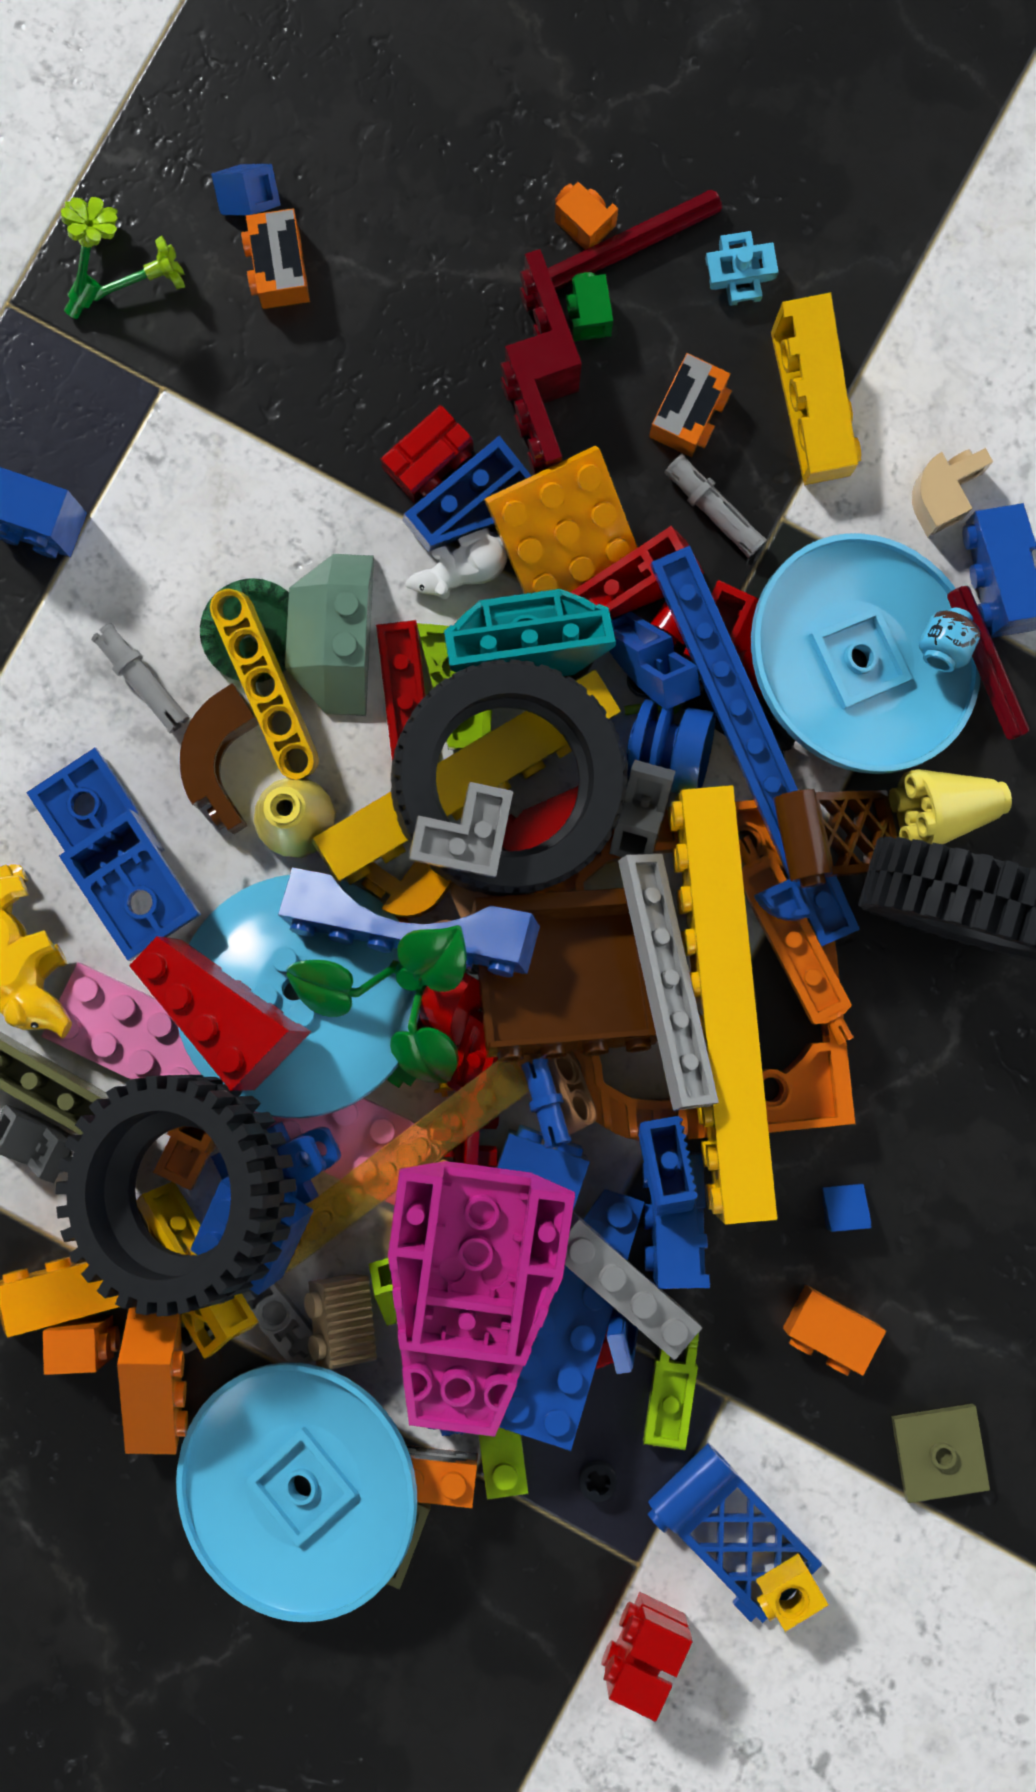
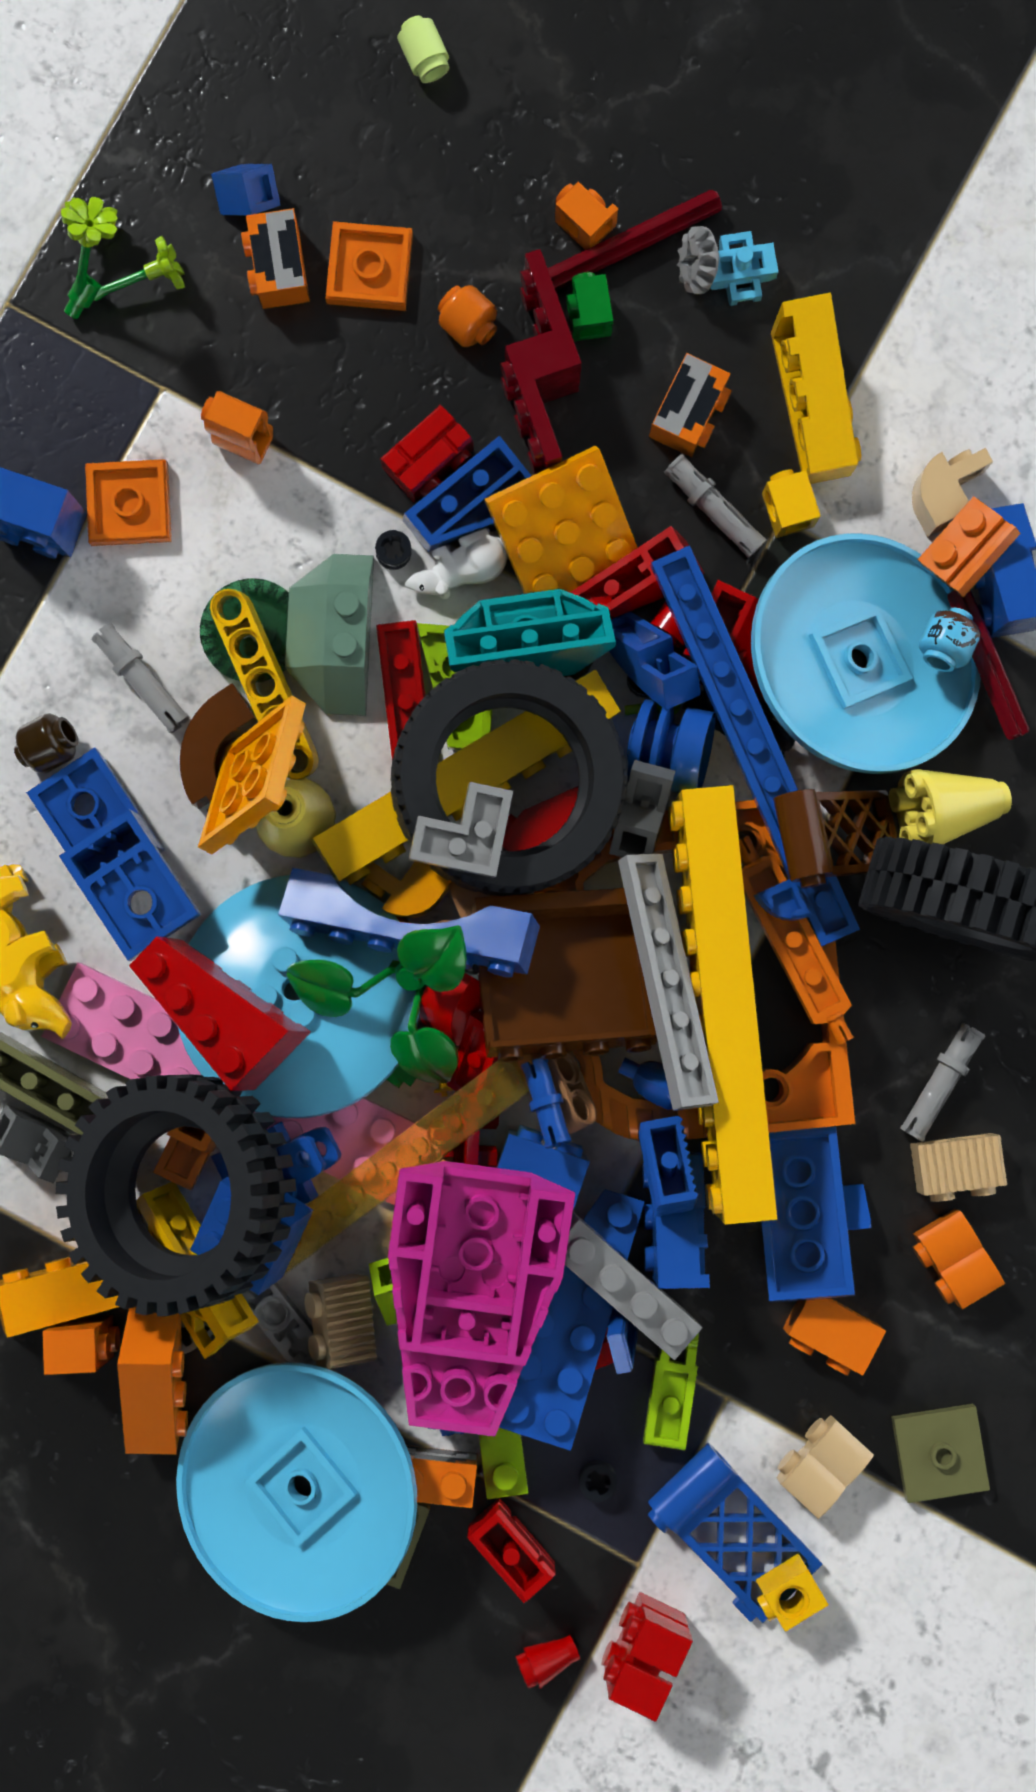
none -> dark brown head [14,713,79,774]
none -> orange tile [85,459,172,546]
none -> light orange plate [198,695,306,855]
none -> orange brick [201,391,273,464]
none -> orange tile [325,221,413,311]
none -> black bush [375,530,412,570]
none -> yellowish green brick [397,15,450,83]
none -> orange head [437,285,497,347]
none -> red brick [467,1498,556,1603]
none -> red cone [515,1635,581,1689]
none -> blue plant [618,1057,685,1110]
none -> light grey gear [677,226,719,294]
none -> blue plate [761,1126,855,1303]
none -> yellow brick [762,469,821,538]
none -> tan brick [776,1415,874,1519]
none -> light grey pin [900,1022,986,1142]
none -> tan brick [910,1133,1007,1202]
none -> orange brick [912,1208,1005,1310]
none -> orange plate [917,496,1021,597]

